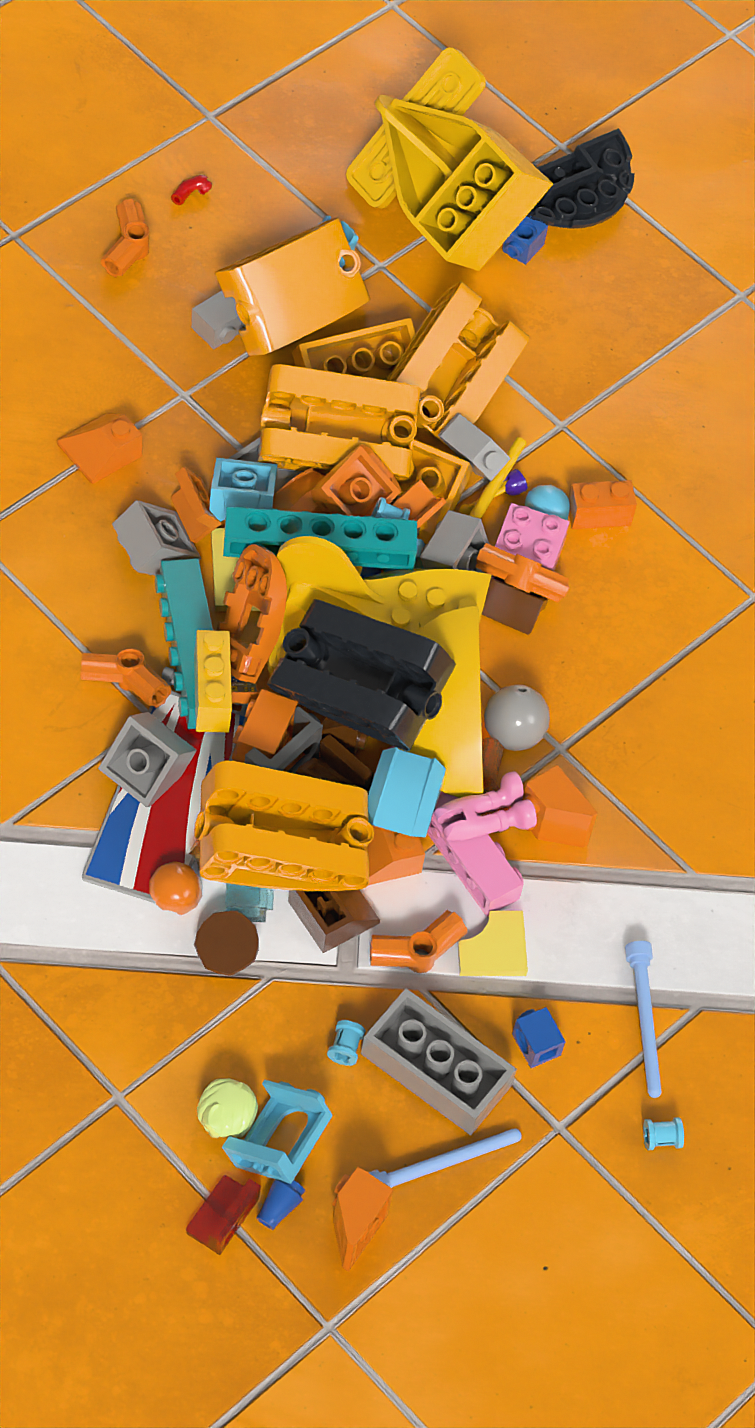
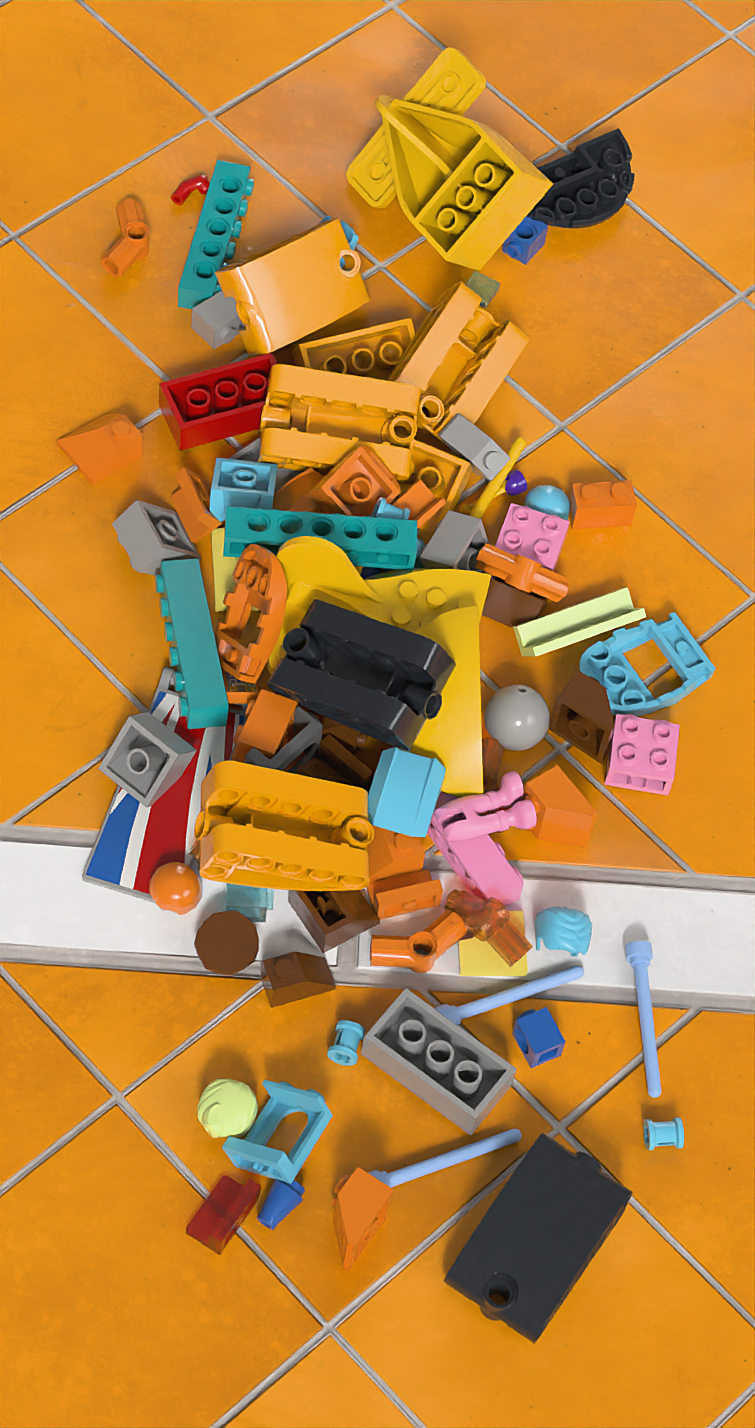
orange piece [81,648,171,708] -> none
yellow brick [194,630,232,732] -> none
none -> red brick [159,353,278,451]
none -> teal brick [178,160,254,309]
none -> reddish brown slope [261,952,336,1008]
none -> orange panel [366,869,443,920]
none -> light blue piece [434,966,584,1025]
none -> clear orange piece [444,889,533,968]
none -> black panel [444,1133,633,1344]
none -> clear light blue tile [466,271,500,308]
none -> yellowish green fence [513,587,646,657]
none -> medium azure hair [534,906,592,957]
none -> reddish brown slope [549,671,615,764]
none -> medium azure slope [579,612,716,717]
none -> bright pink brick [605,714,680,795]

